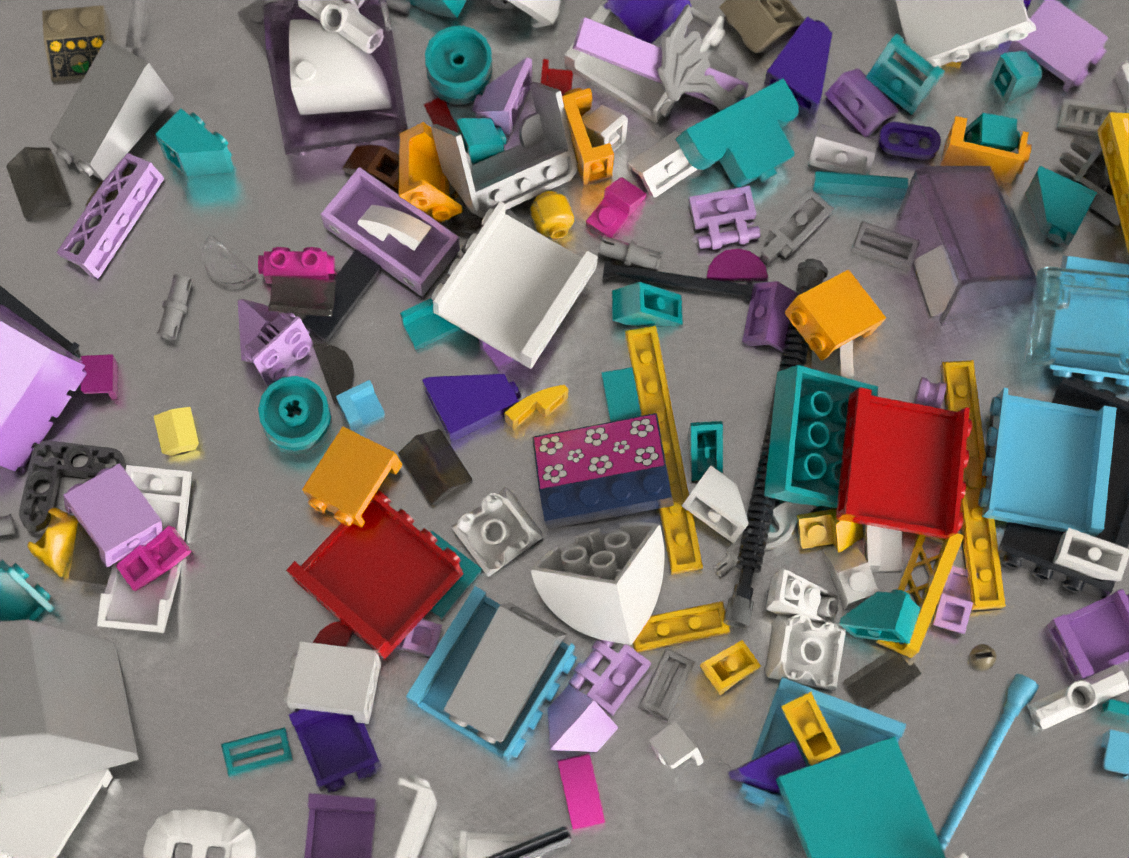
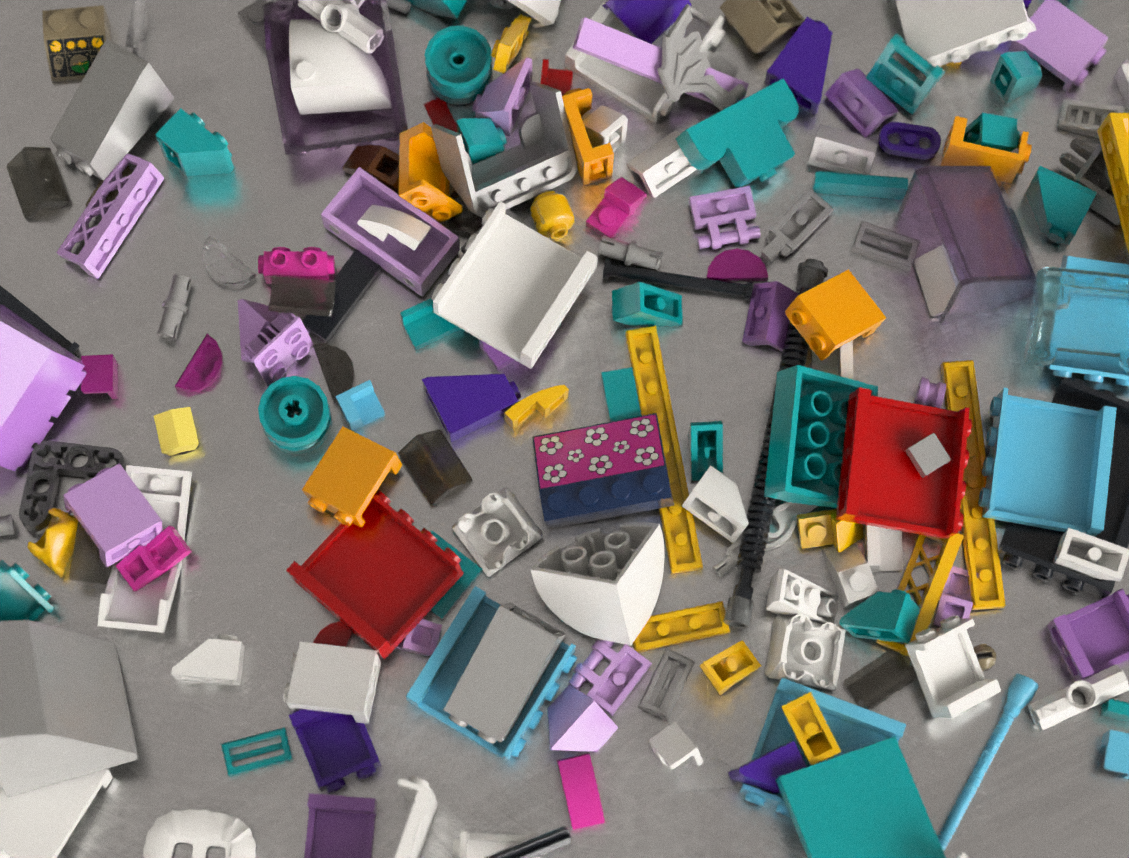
none -> white slope [171,634,245,686]
none -> magenta tile [175,334,223,393]
none -> yellow plate [491,14,532,74]
none -> light grey tile [905,433,951,478]
none -> white panel [905,615,1001,718]

